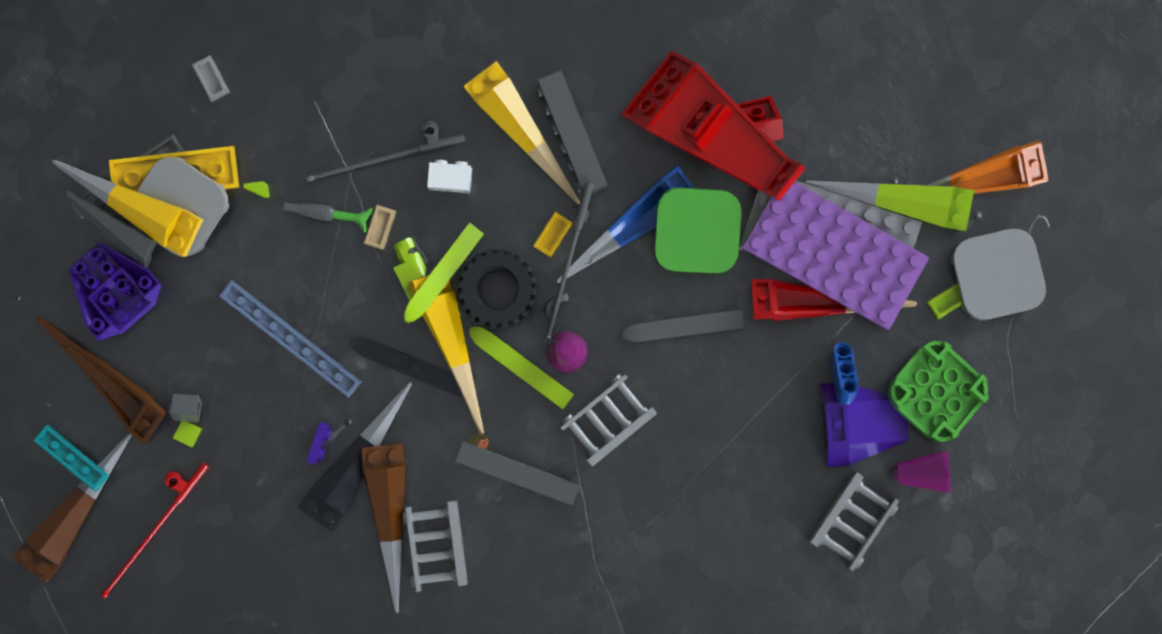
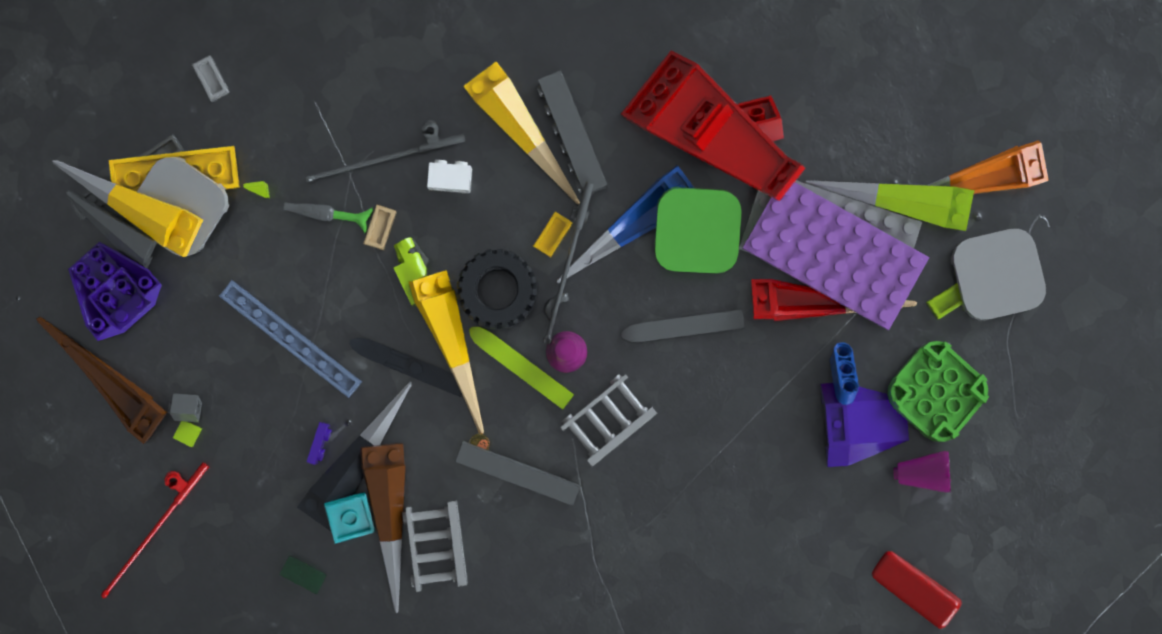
reddish brown plate [13,433,132,583] -> none
teal tile [33,425,110,492] -> none
lime piece [404,223,484,323] -> none
light grey fence [808,472,899,571] -> none
none -> clear green plate [279,556,327,594]
none -> teal tile [324,492,375,544]
none -> red piece [872,551,962,629]

